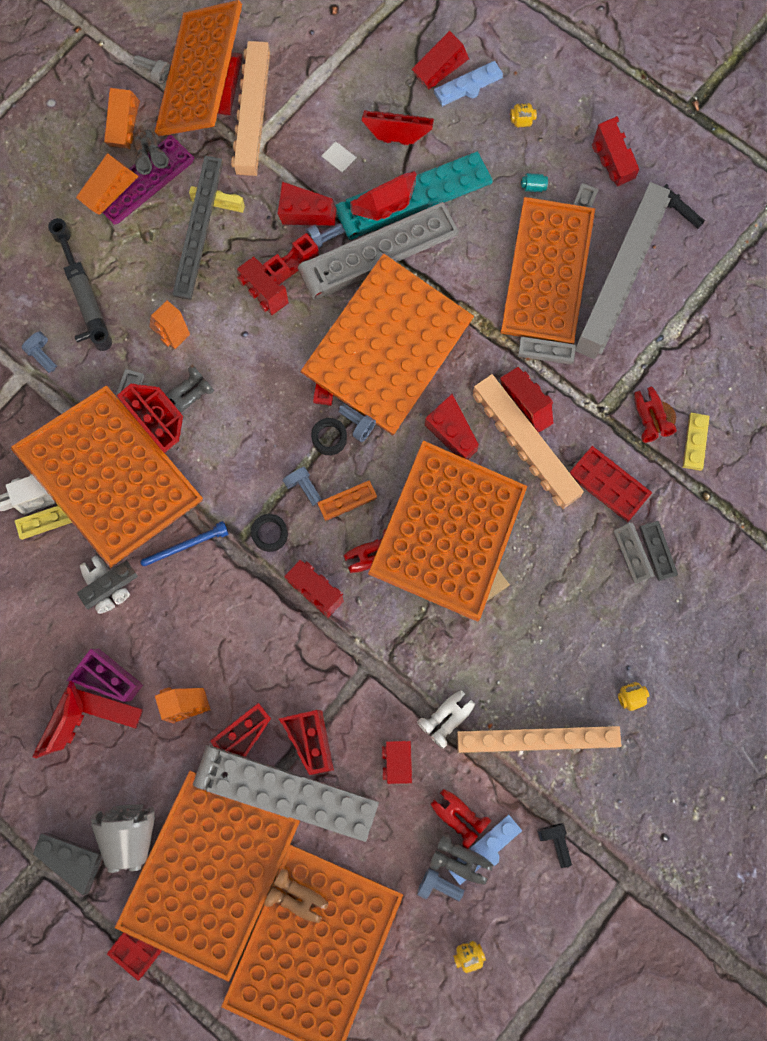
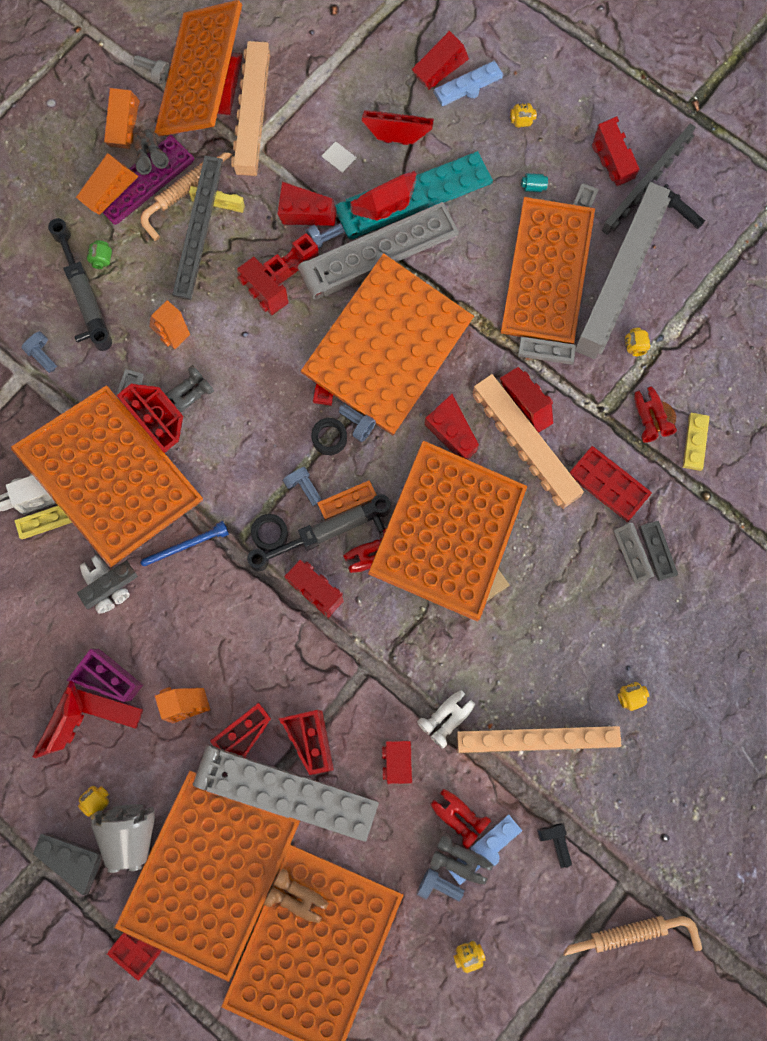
none -> yellow head [78,786,109,817]
none -> bright green head [87,240,112,269]
none -> light nougat piece [141,153,232,241]
none -> piece [247,494,391,572]
none -> light nougat piece [563,916,702,956]
none -> dark grey plate [602,123,696,235]
none -> yellow head [625,328,651,357]

